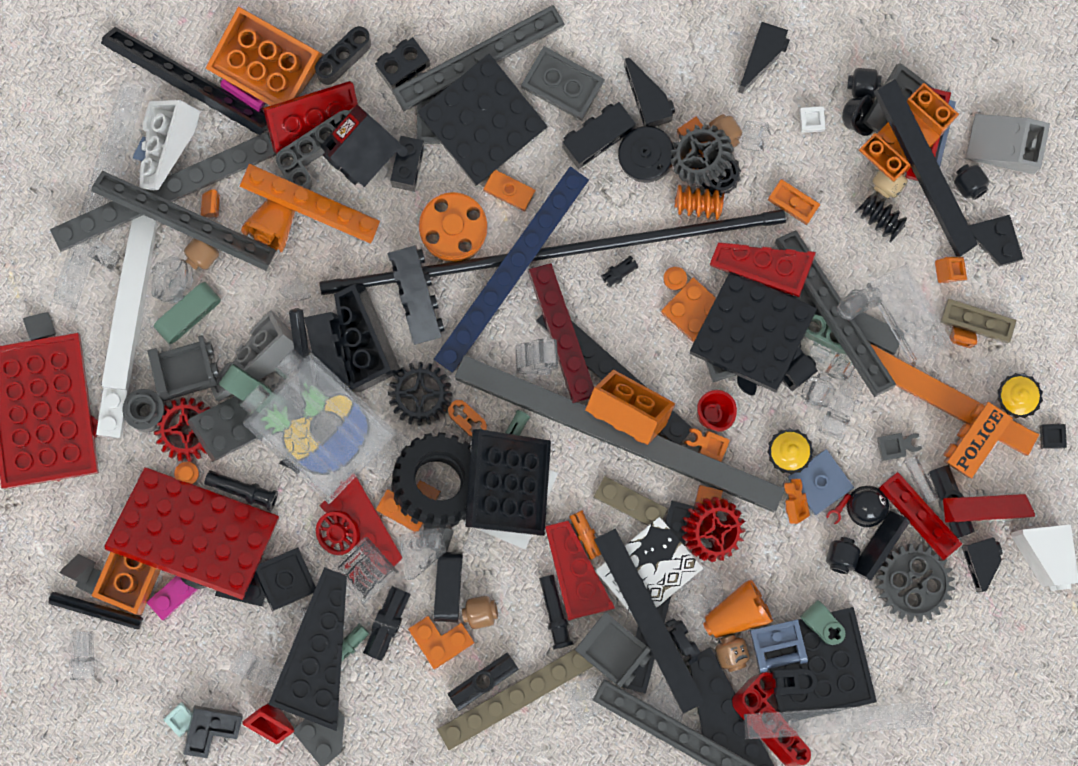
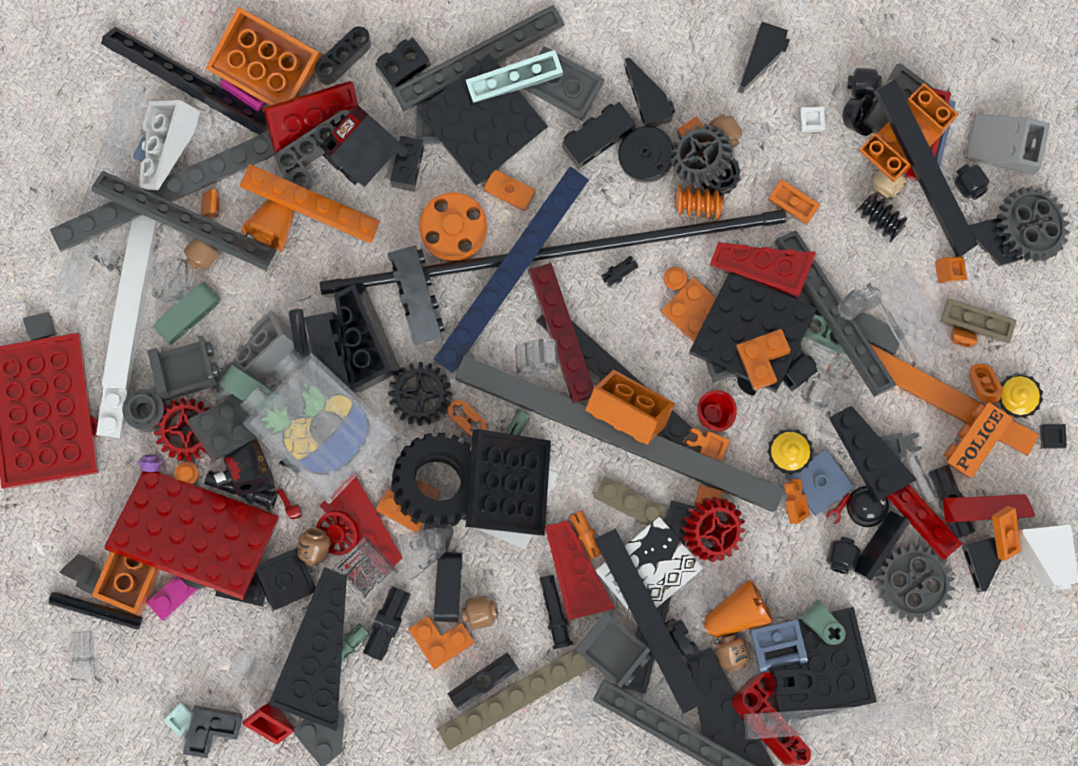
none -> medium lavender plate [137,454,164,472]
none -> black torso [213,440,275,496]
none -> red hand [278,489,302,519]
none -> medium nougat head [297,528,330,566]
none -> light aqua slope [466,50,563,103]
none -> orange plate [736,329,791,391]
none -> black wing [829,406,917,502]
none -> orange plate [969,364,1002,403]
none -> orange plate [992,506,1021,561]
none -> dark grey gear [996,186,1070,262]

